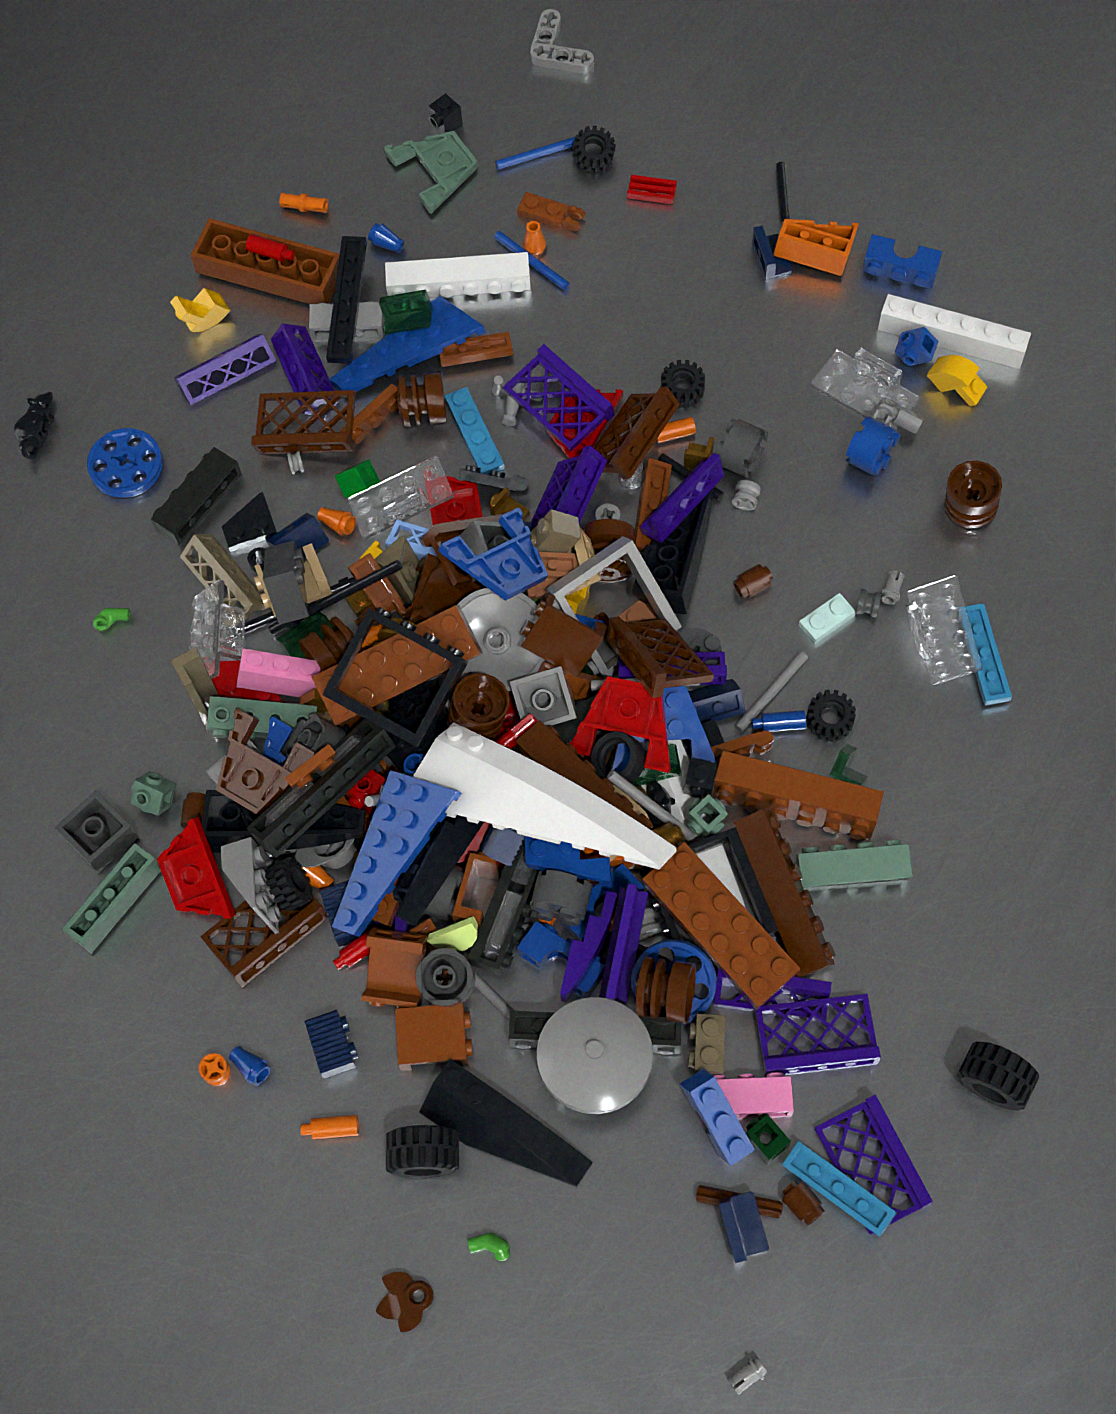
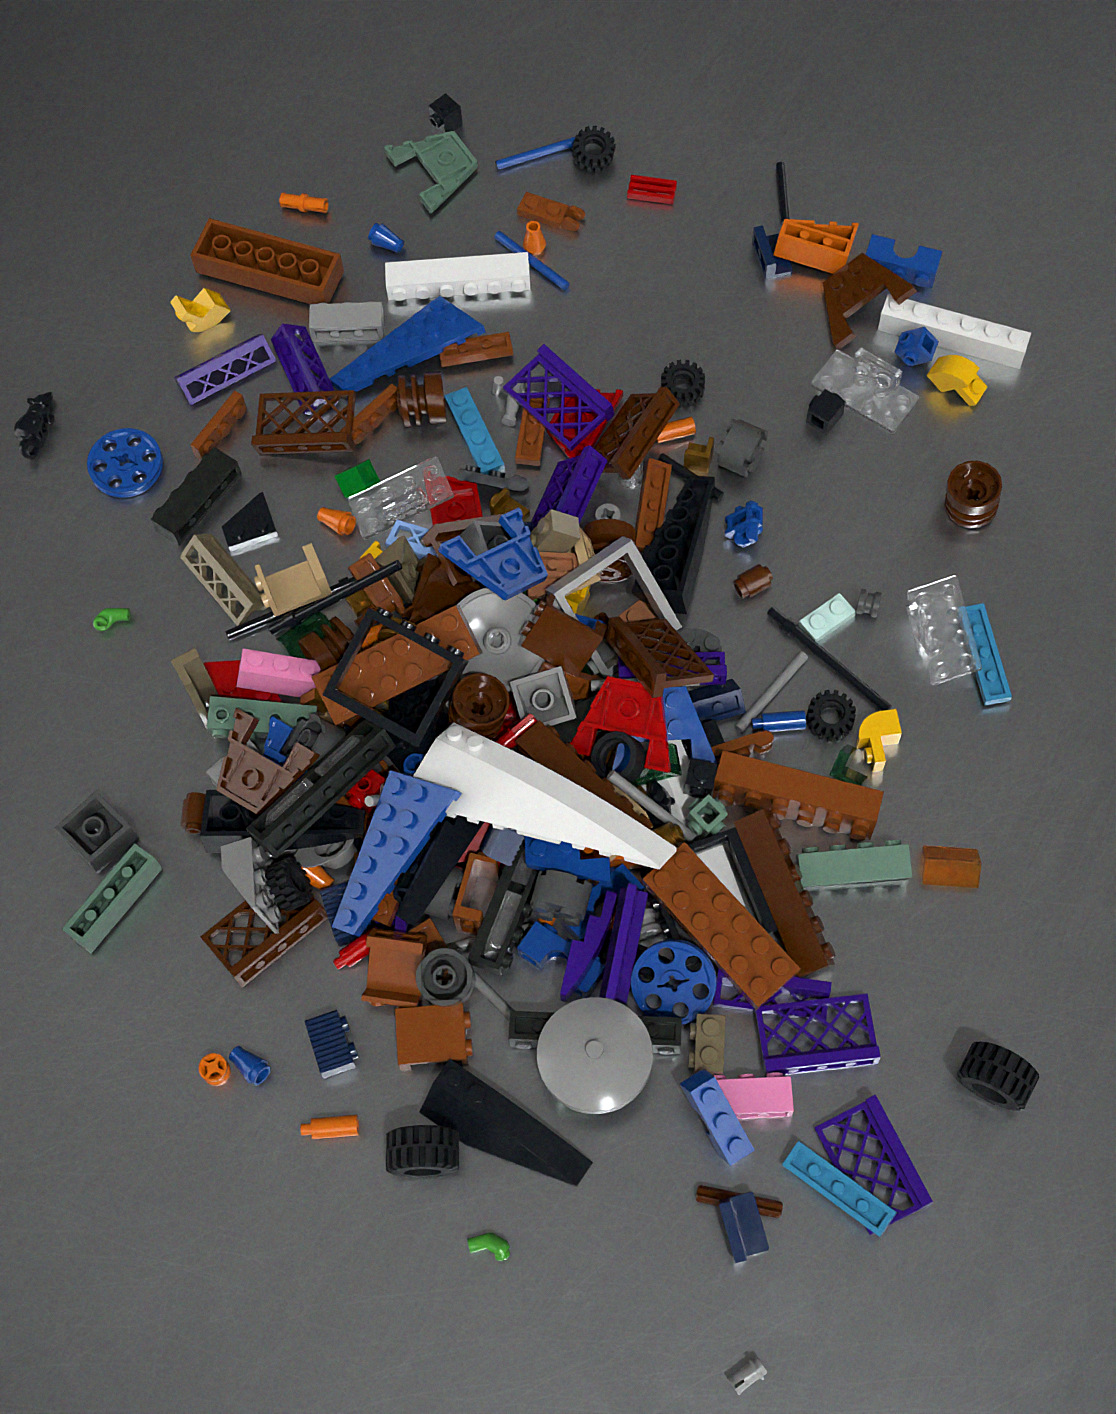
sand green brick [130,771,176,816] -> none
red wing [157,817,236,919] -> none
clear bracket [189,579,246,679] -> none
red cylinder [246,234,295,262] -> none
black bush [247,547,265,573] -> none
dark grey wedge [263,540,309,625] -> none
dark blue panel [266,513,329,558] -> none
dark orange plate [285,744,337,789] -> none
light grey bush [287,450,304,475] -> none
black plate [326,236,367,364] -> none
reddish brown plate [376,1272,434,1333] -> none
clear green panel [379,289,433,335] -> none
yellowish green tile [427,916,478,952] -> none
light grey beam [530,9,594,74] -> none
reddish brown wheel [635,956,696,1024] -> none
dark purple fence [640,453,724,543] -> none
light grey wheel [732,480,761,511] -> none
dark green brick [746,1114,791,1165] -> none
reddish brown brick [782,1181,825,1226] -> none
blue brick [846,416,901,475] -> none
light grey bar [872,397,924,434] -> none
light grey pin [881,570,905,605] -> none
none -> dark orange plate [190,391,247,460]
none -> dark orange plate [515,398,550,466]
none -> blue piece [725,500,763,548]
none -> black bar [767,606,892,711]
none -> black brick [806,389,846,435]
none -> reddish brown wing [823,253,917,350]
none -> yellow brick [856,709,902,772]
none -> clear orange panel [922,845,982,888]

